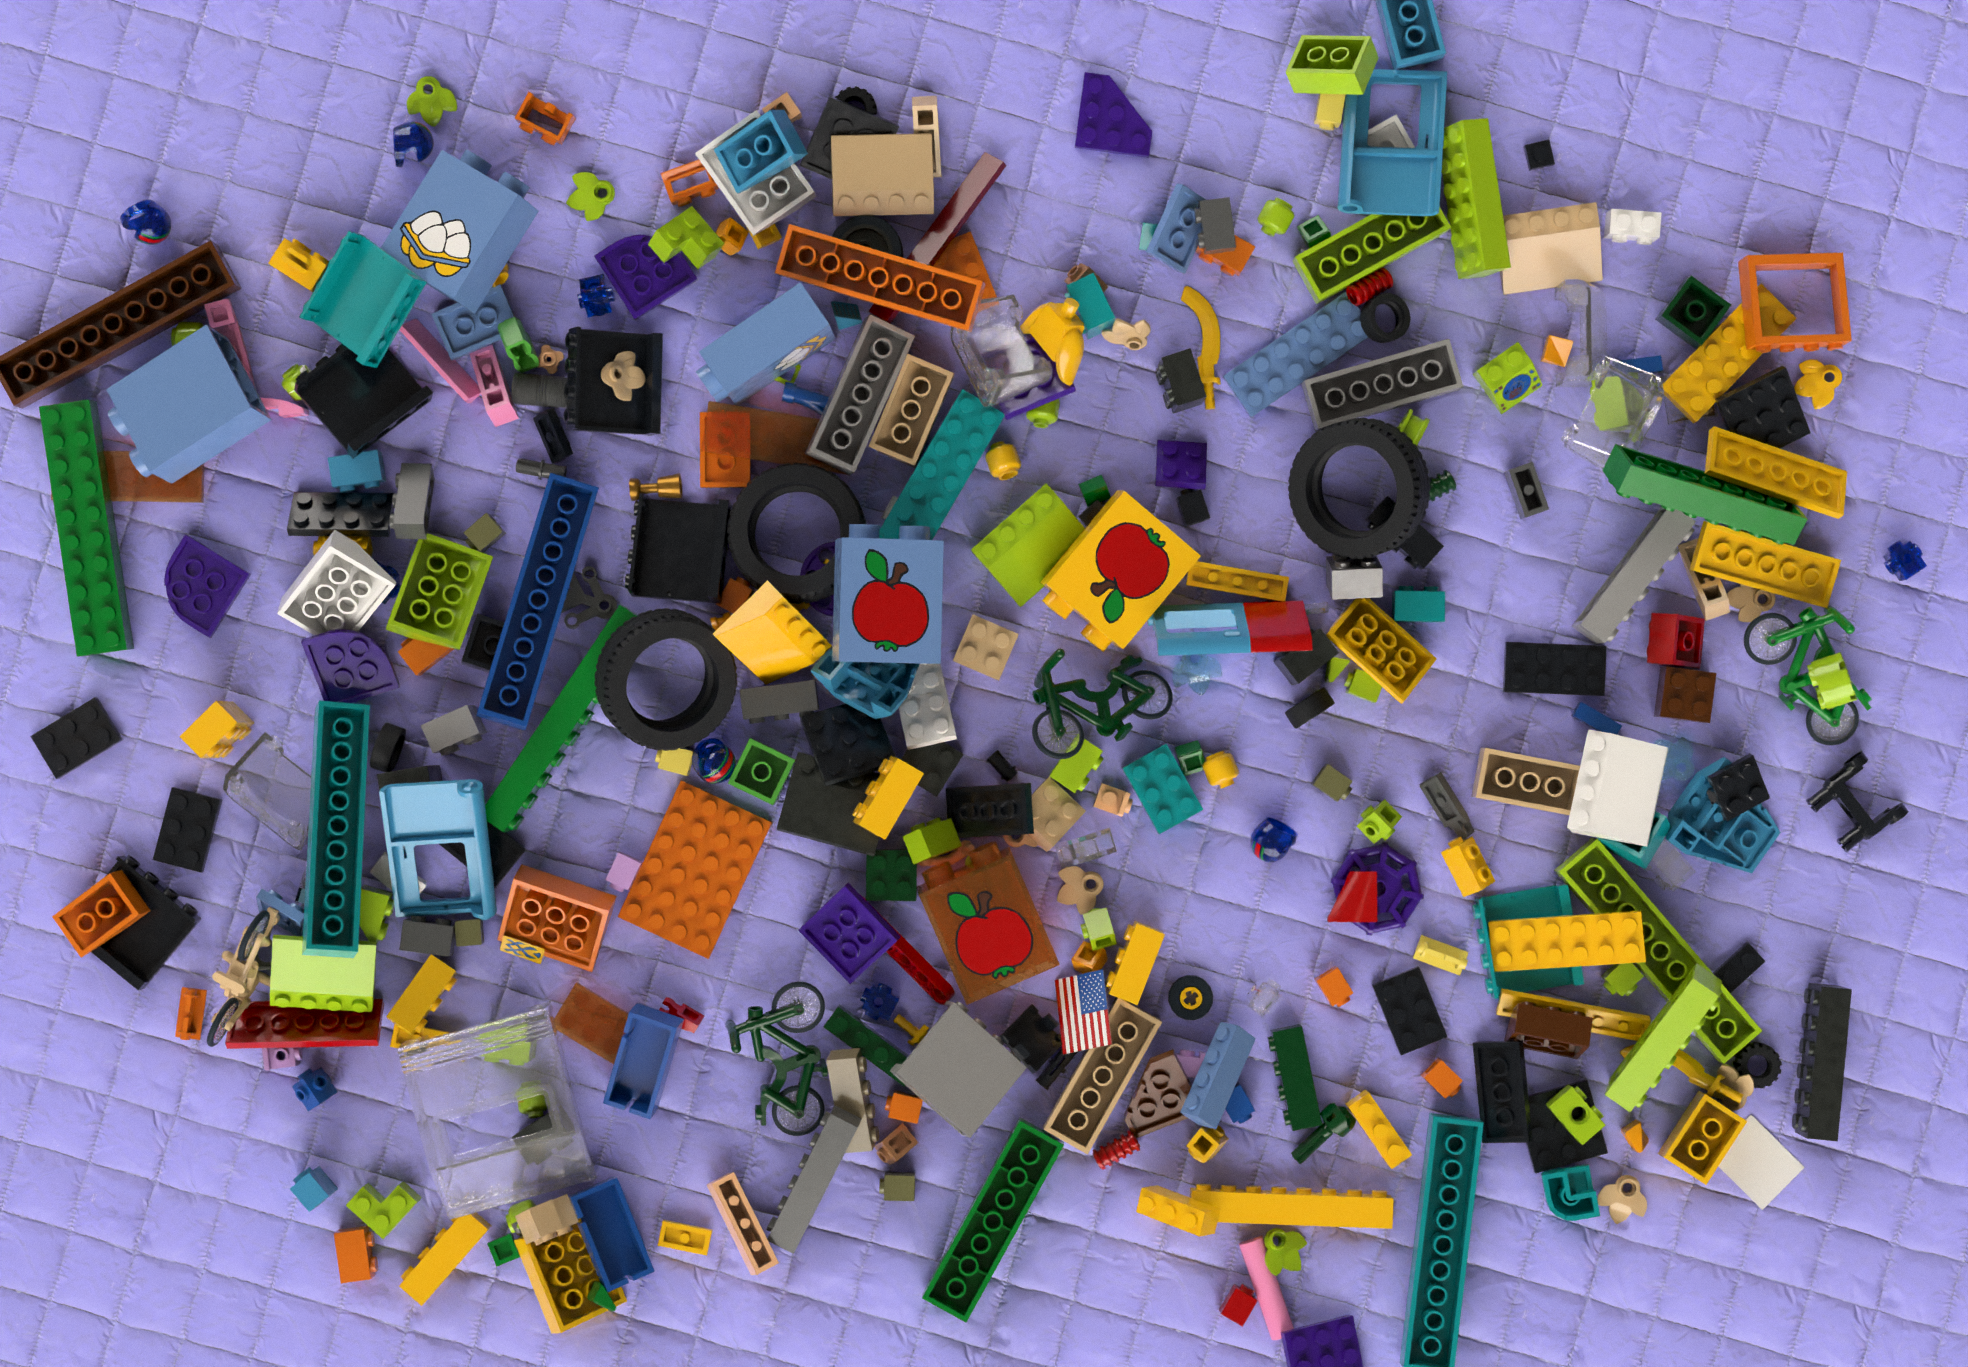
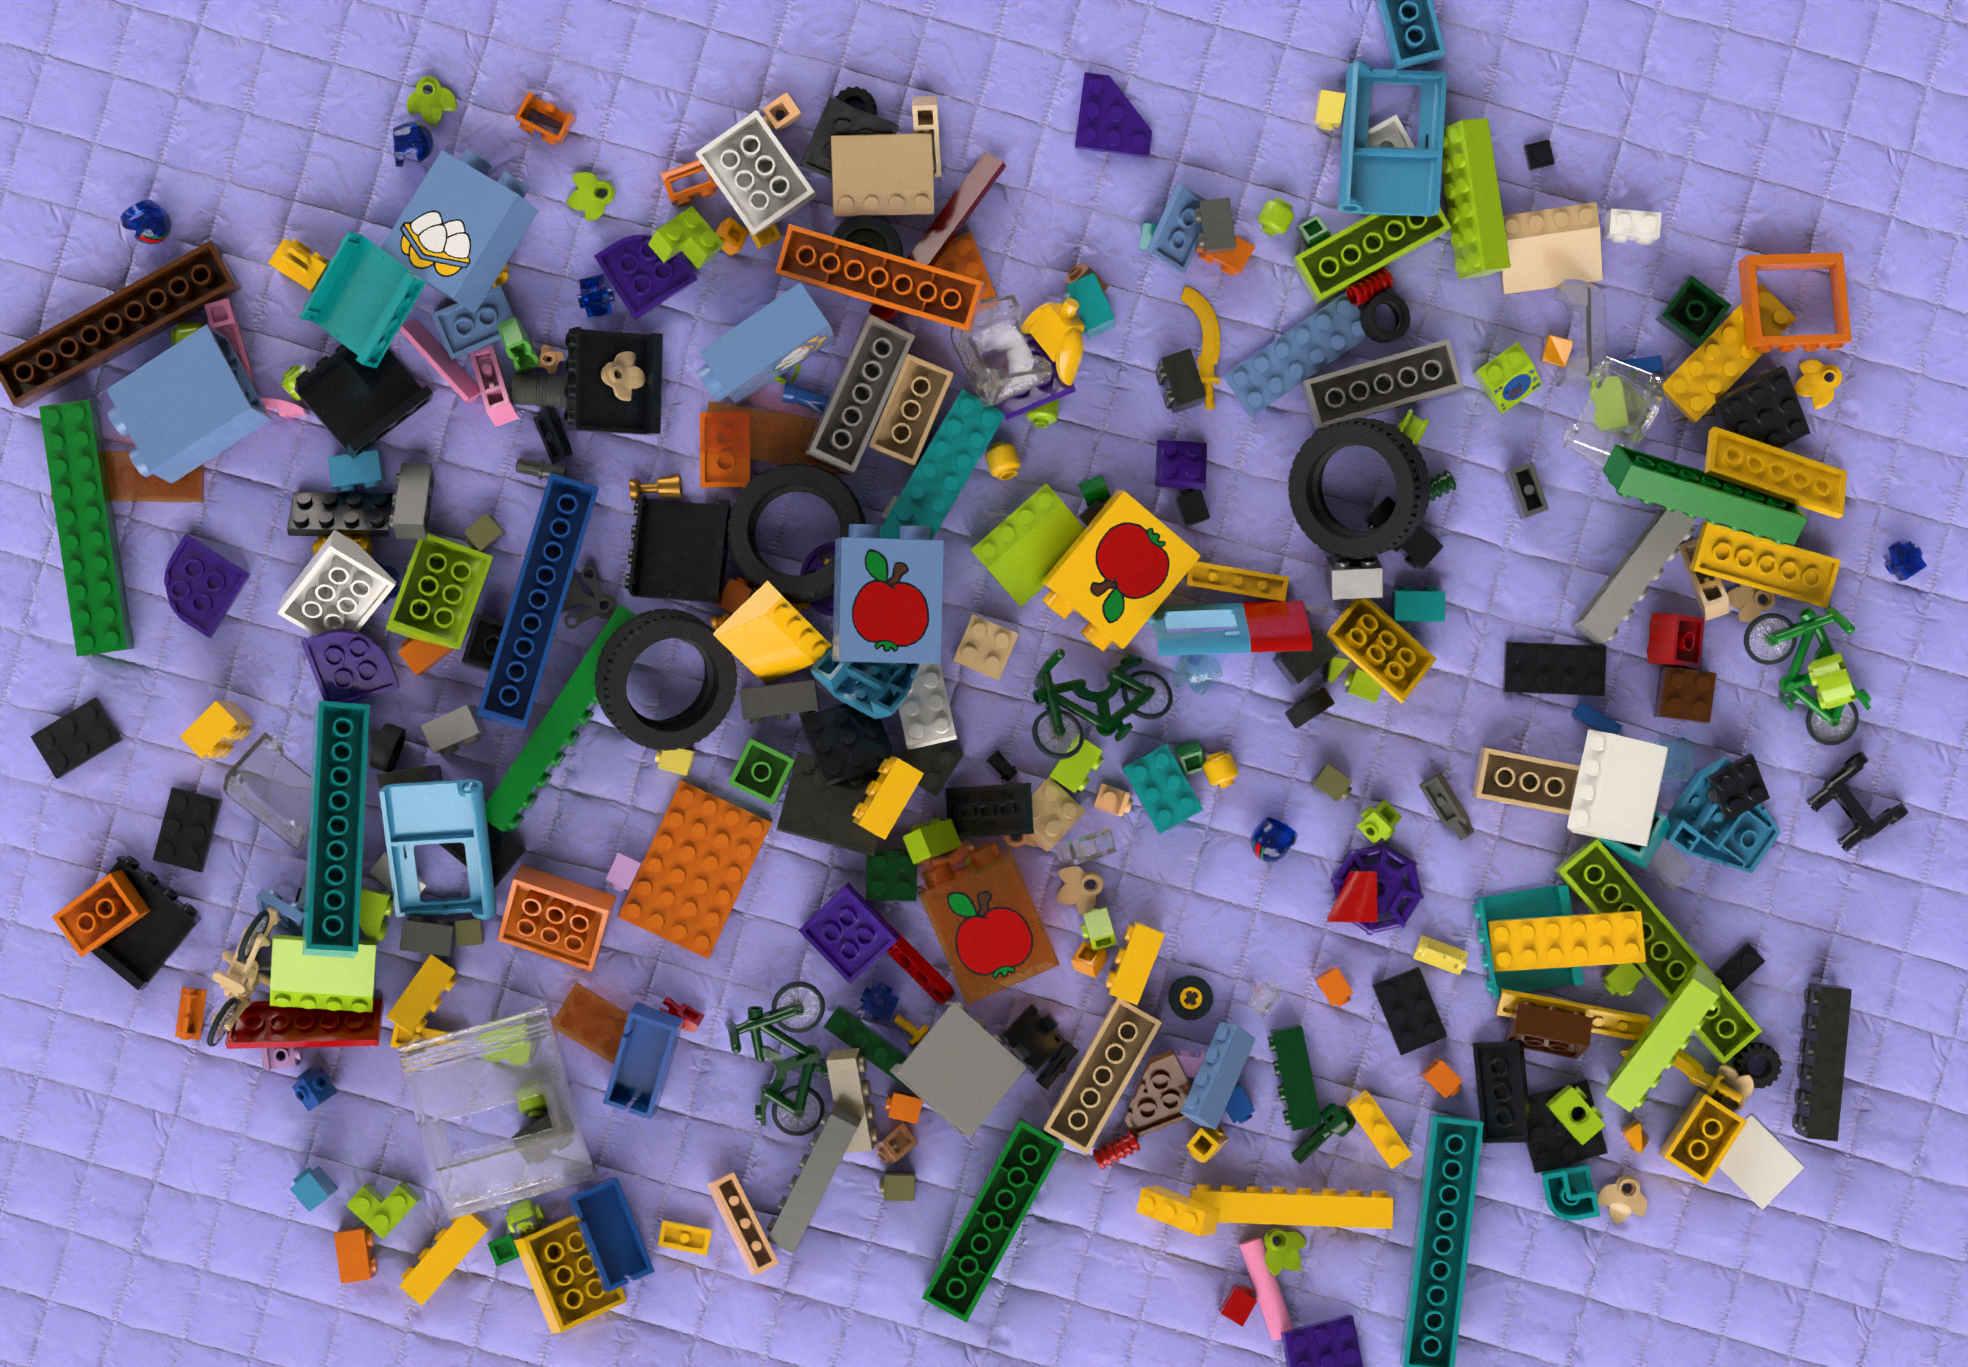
yellow sticker [500,935,545,964] -> none
tan brick [515,1194,579,1246] -> none
green slope [587,1281,616,1312] -> none
clear blue helmet [692,738,736,784] -> none
dark azure slope [714,110,808,193] -> none
dark azure slope [831,301,863,330] -> none
sticker [1055,969,1112,1055] -> none
tan plate [1101,318,1151,350] -> none
lime brick [1286,35,1379,95] -> none
yellow brick [1441,836,1495,897] -> none

